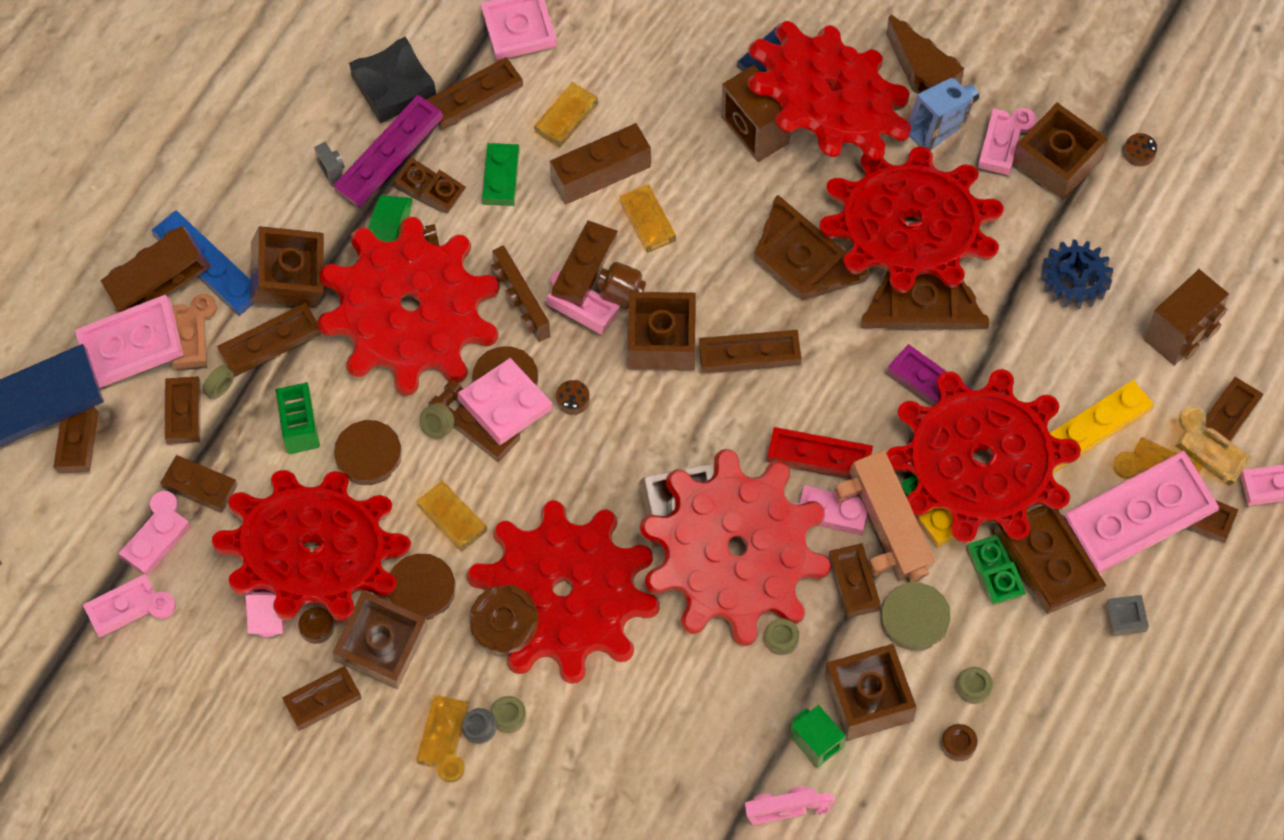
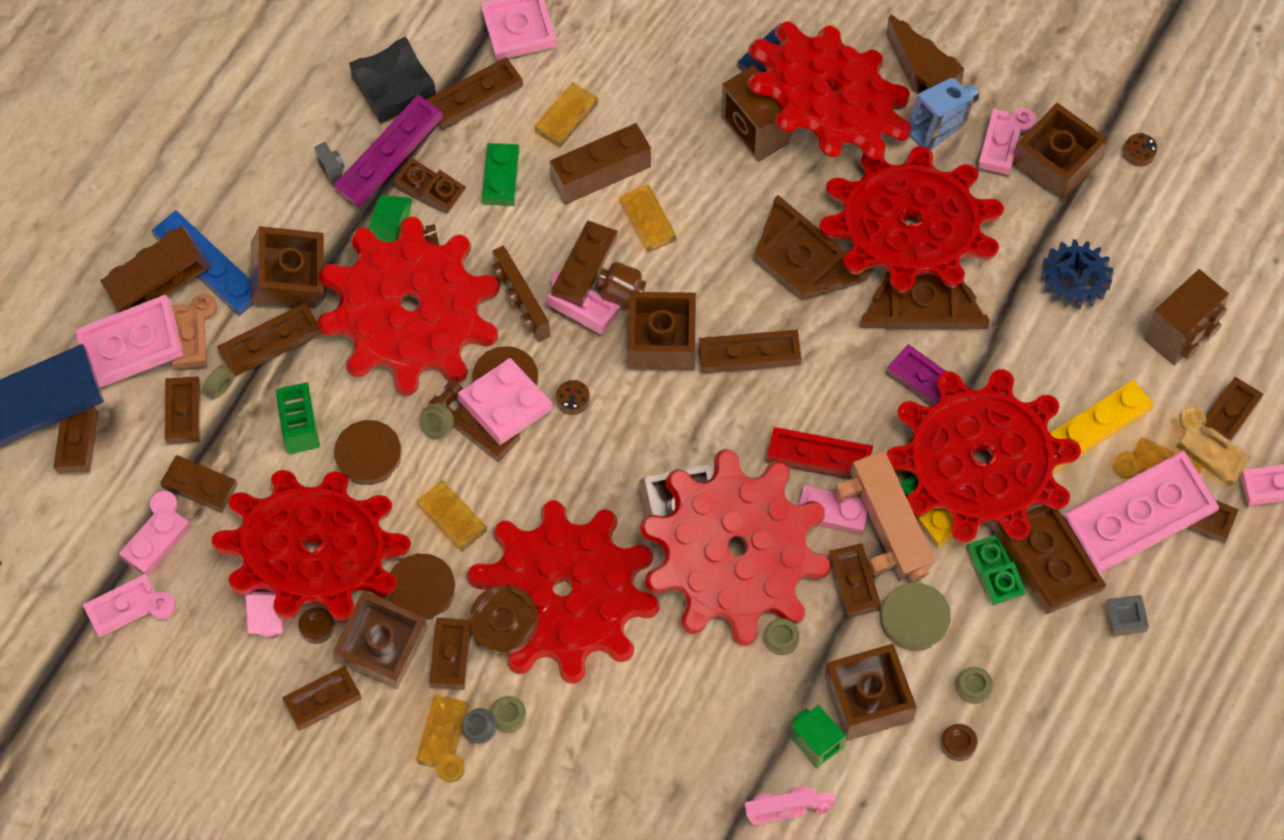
none -> reddish brown plate [429,618,471,690]

